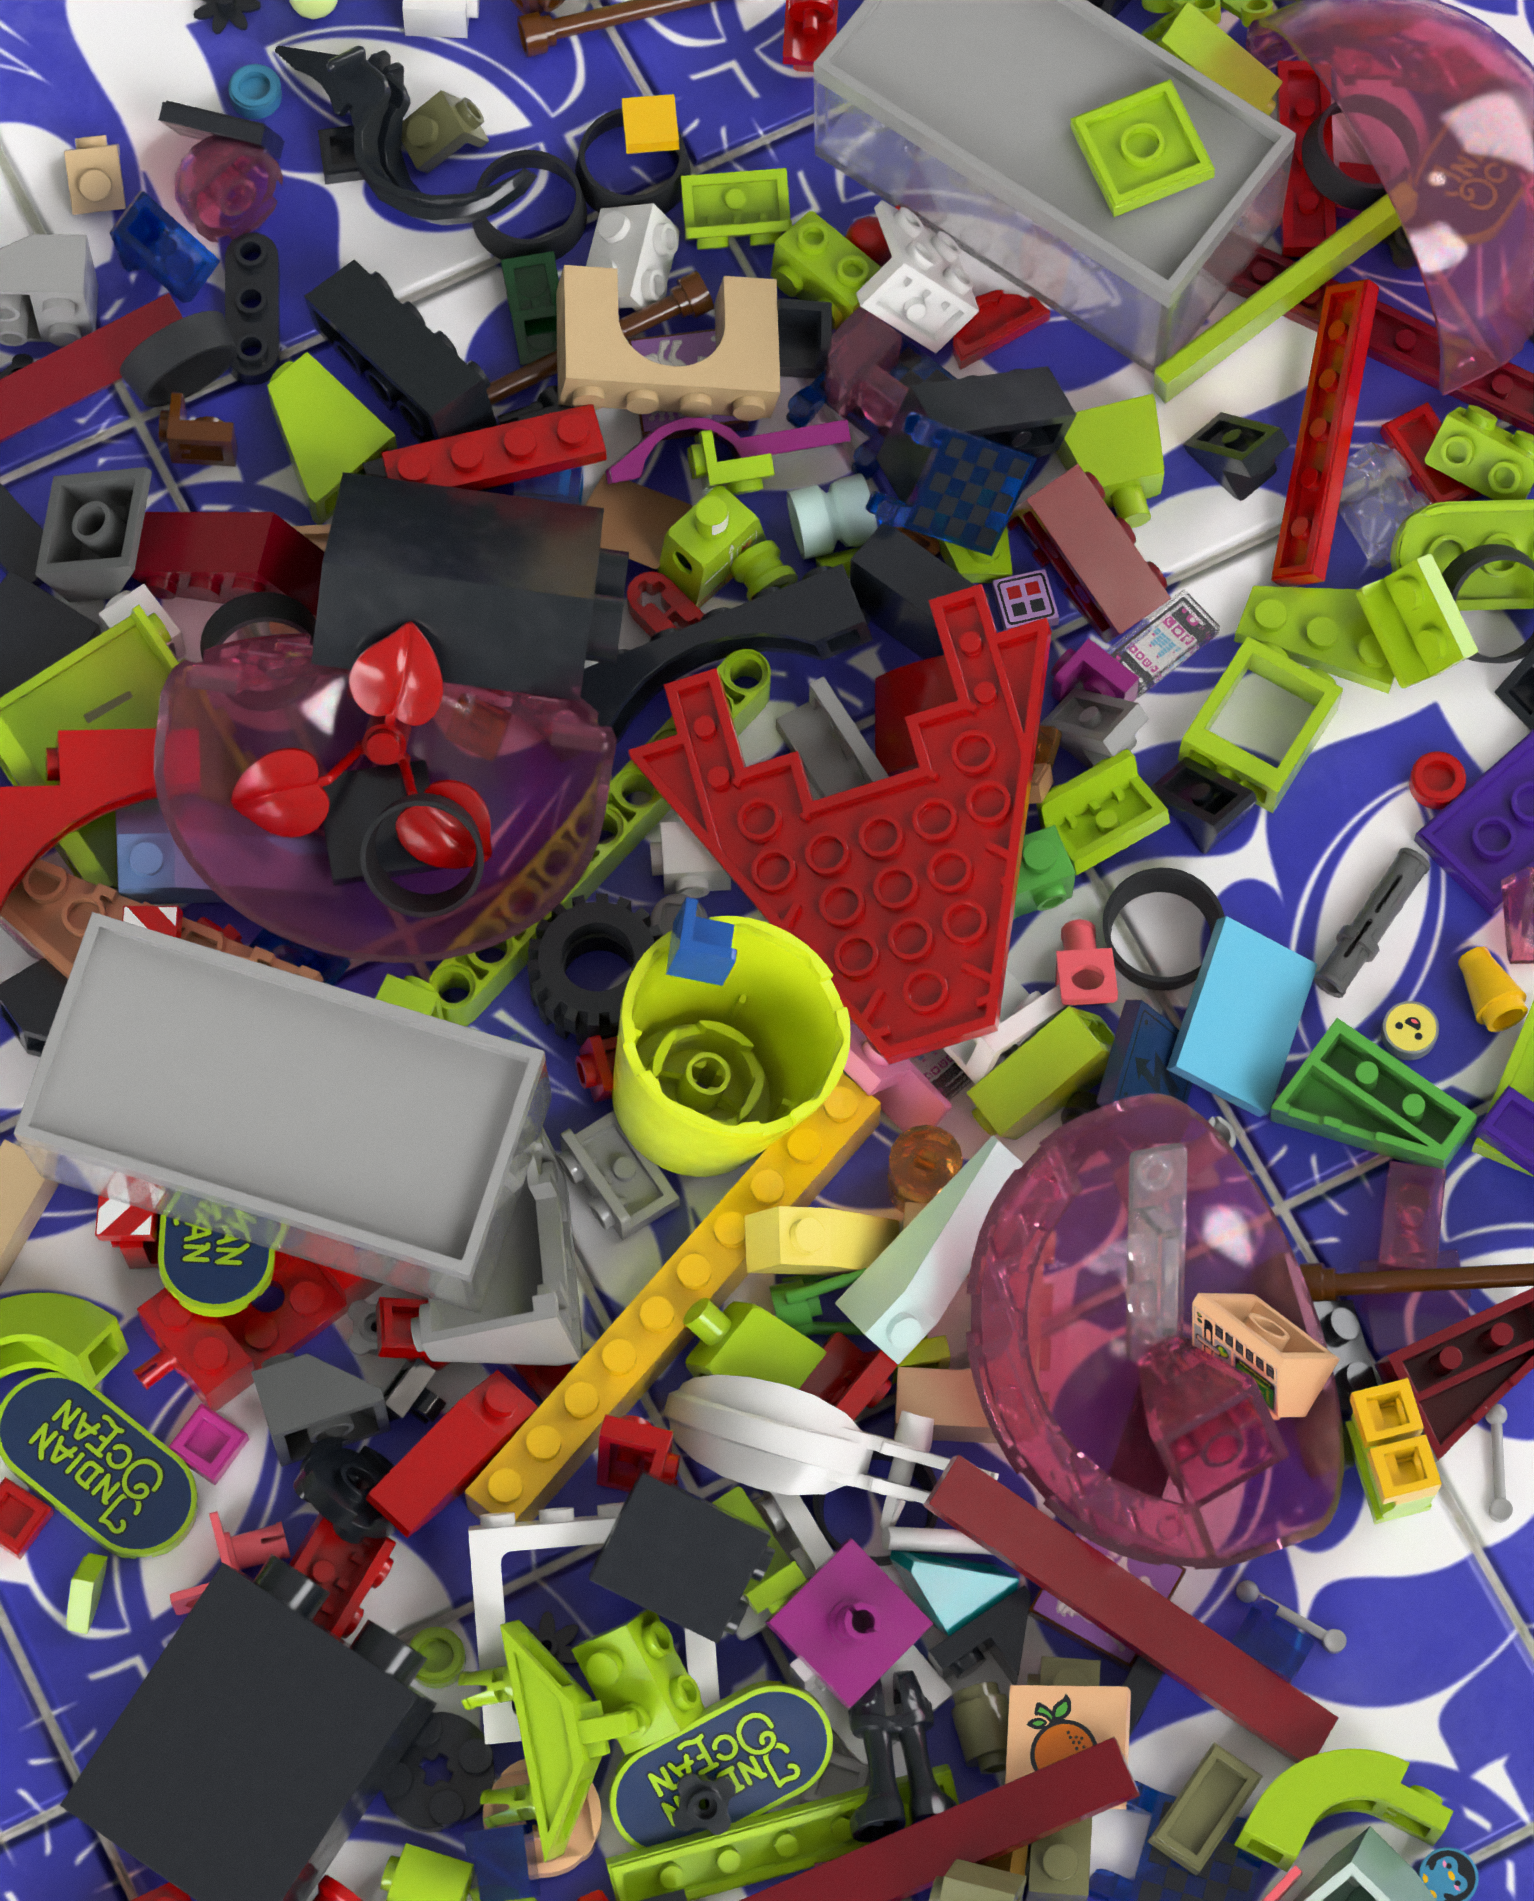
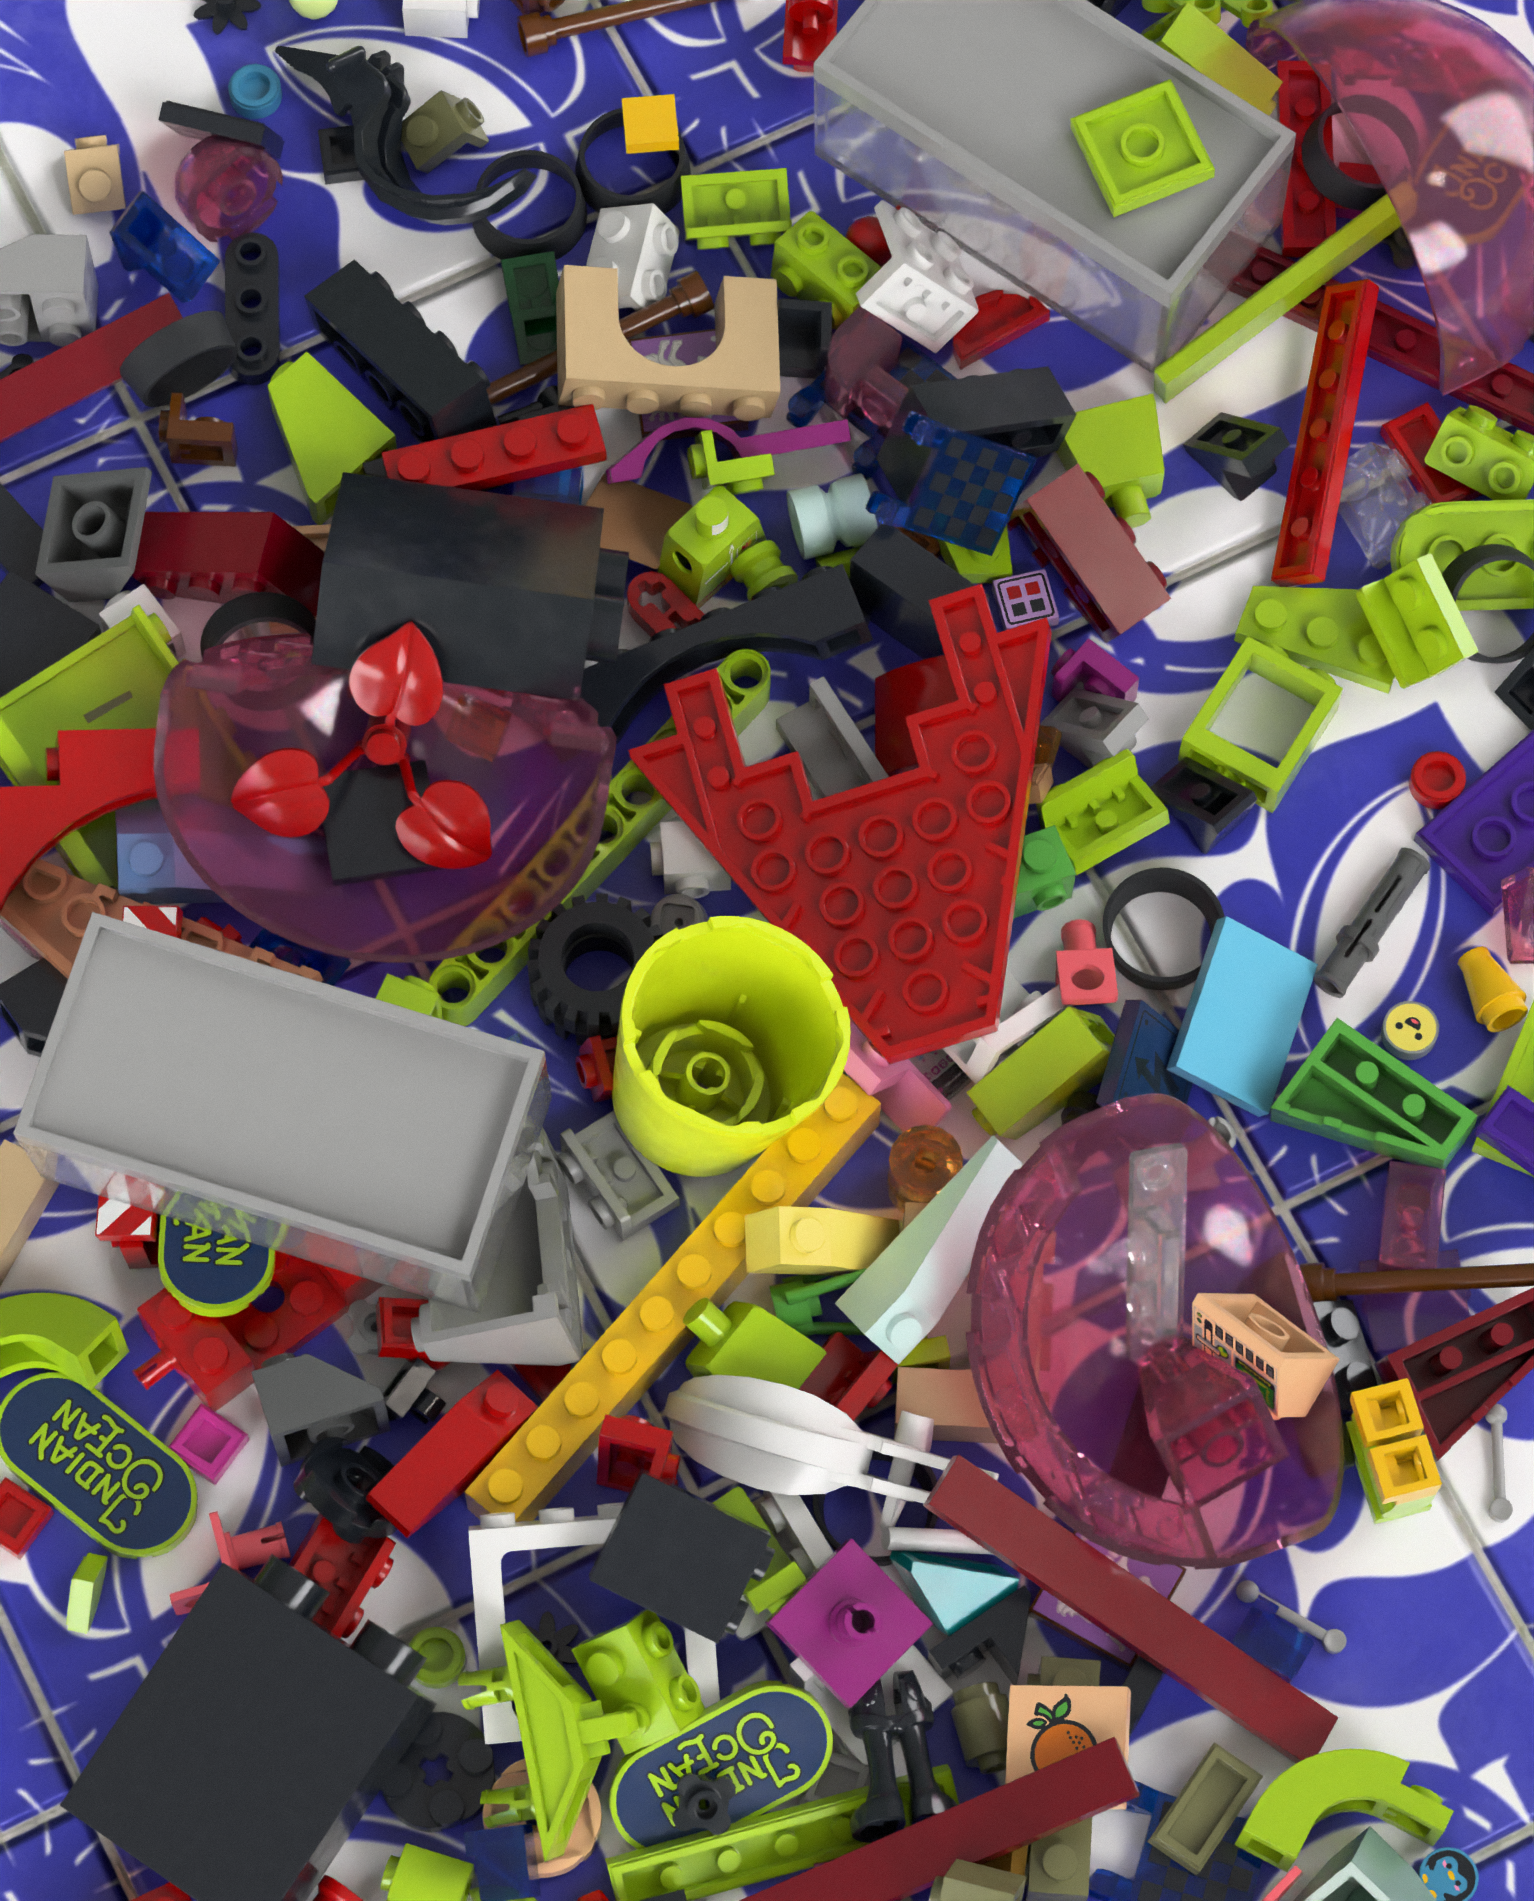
black tyre [360,793,484,918] -> none
blue panel [666,897,737,986] -> none
clear tile [1106,589,1220,698] -> none

